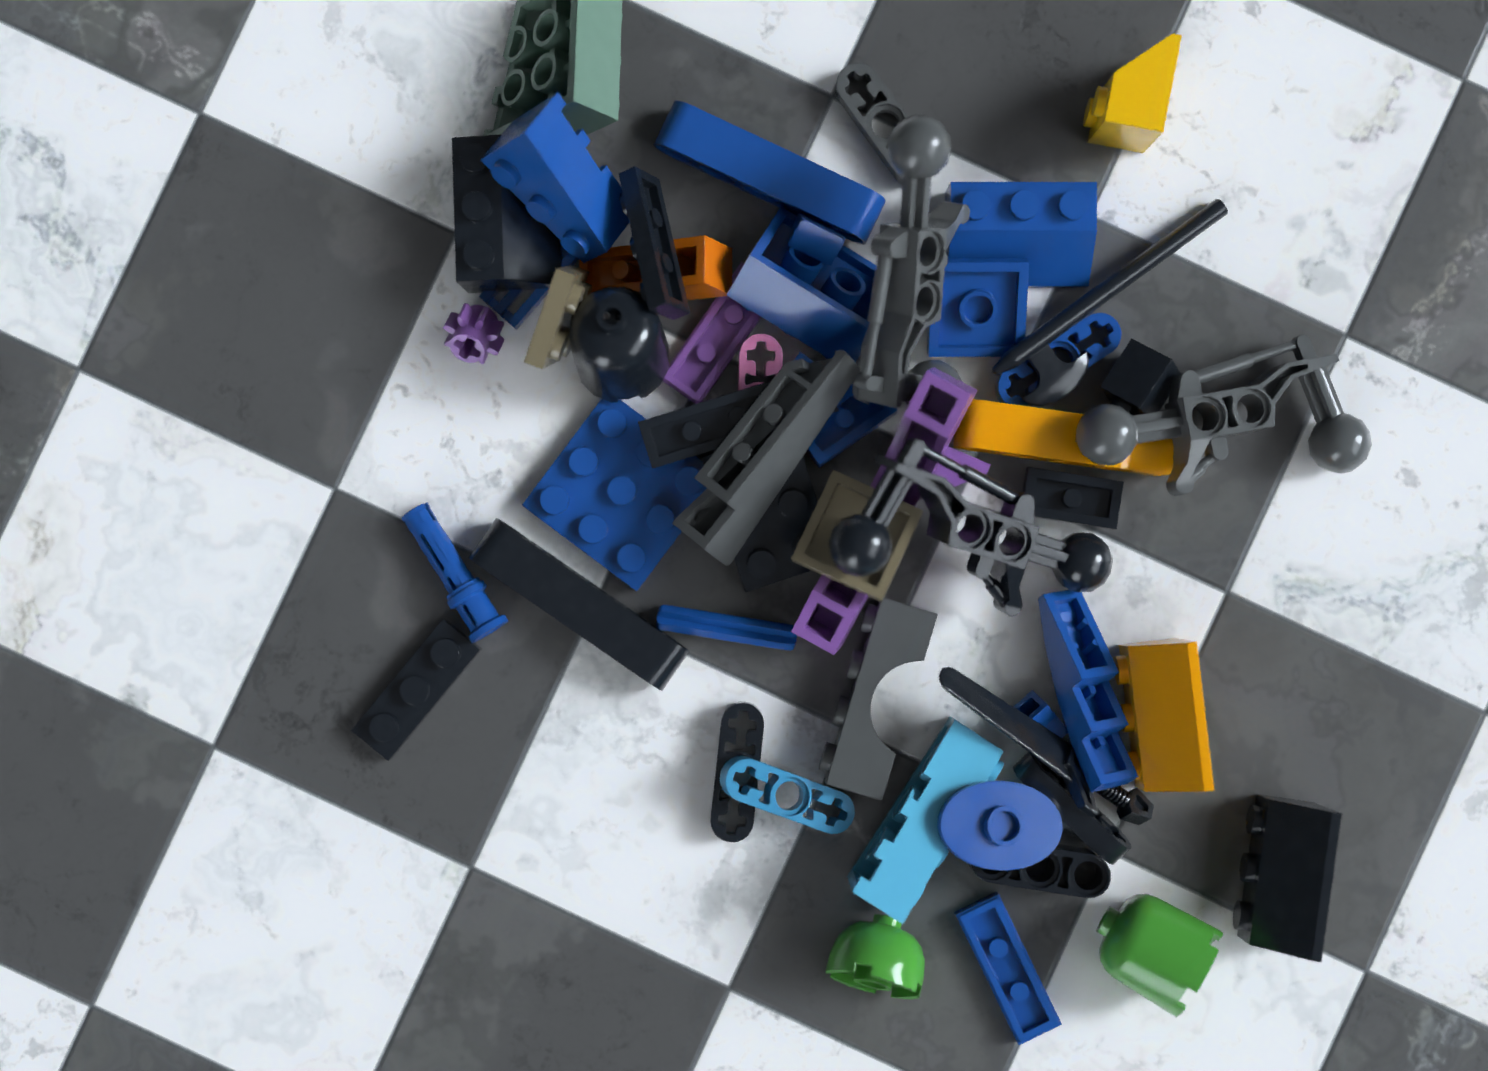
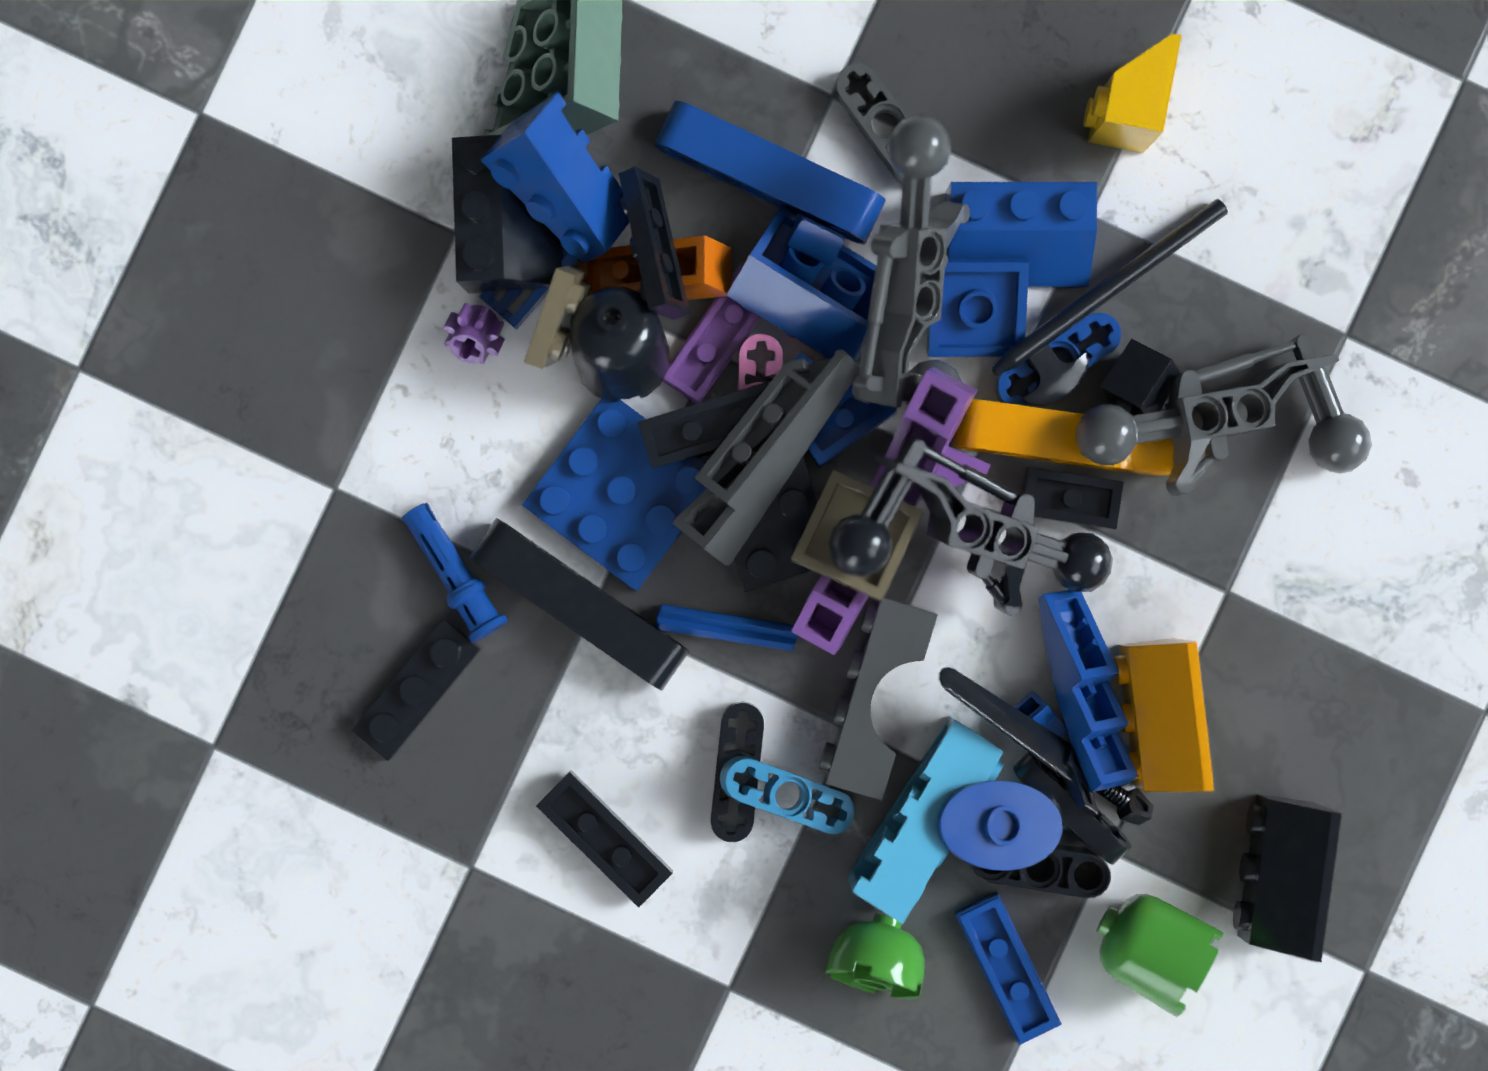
none -> black plate [536,770,673,908]

